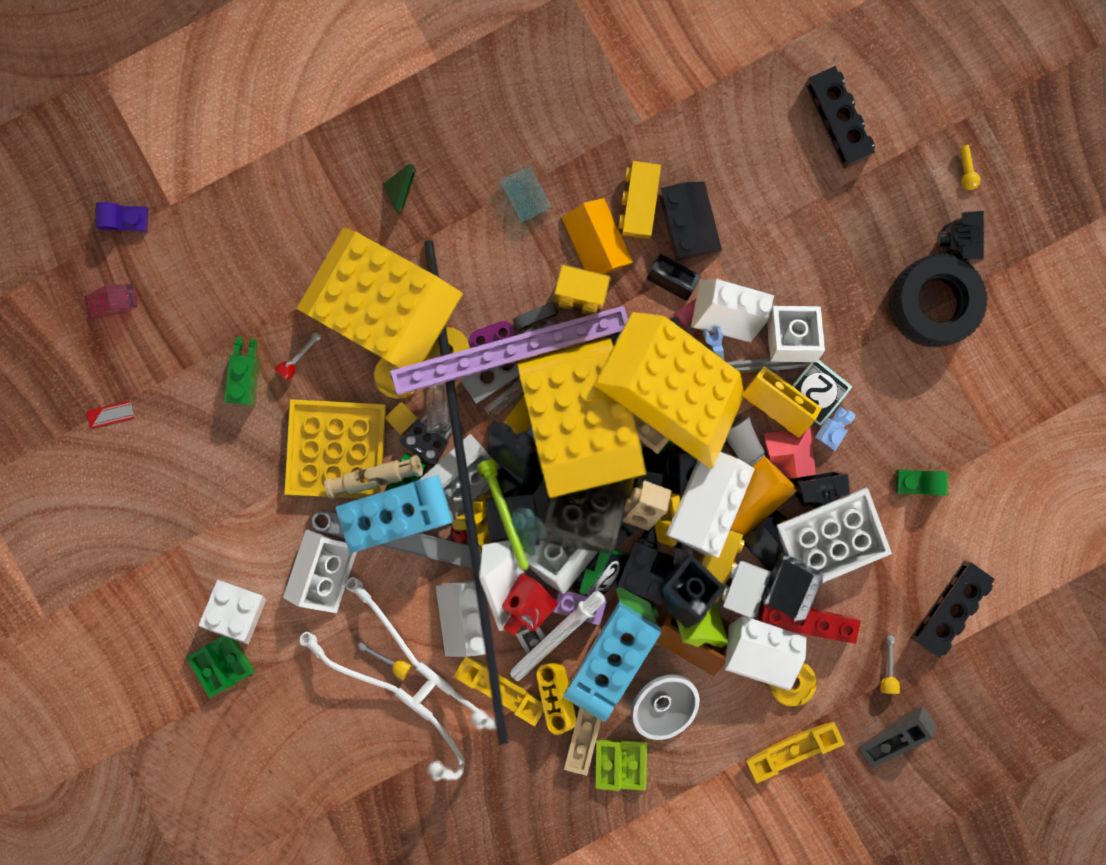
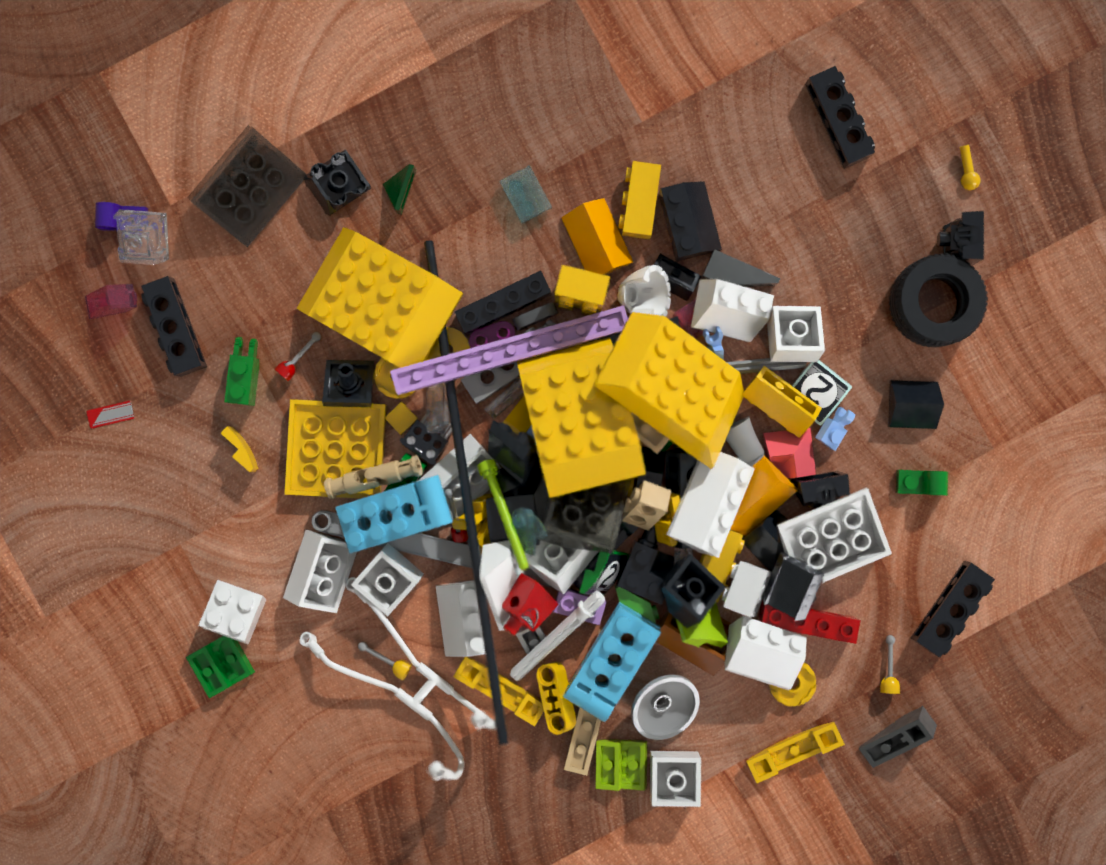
none -> clear brick [113,209,169,265]
none -> black brick [141,276,207,377]
none -> clear smoke slope [187,125,307,248]
none -> yellow slope [221,426,258,472]
none -> black slope [304,150,371,216]
none -> black plate [322,360,375,407]
none -> white brick [351,543,424,616]
none -> black brick [454,270,551,336]
none -> white hair [617,265,671,317]
none -> white brick [650,751,701,807]
none -> dark grey slope [700,250,780,287]
none -> black slope [888,380,944,429]

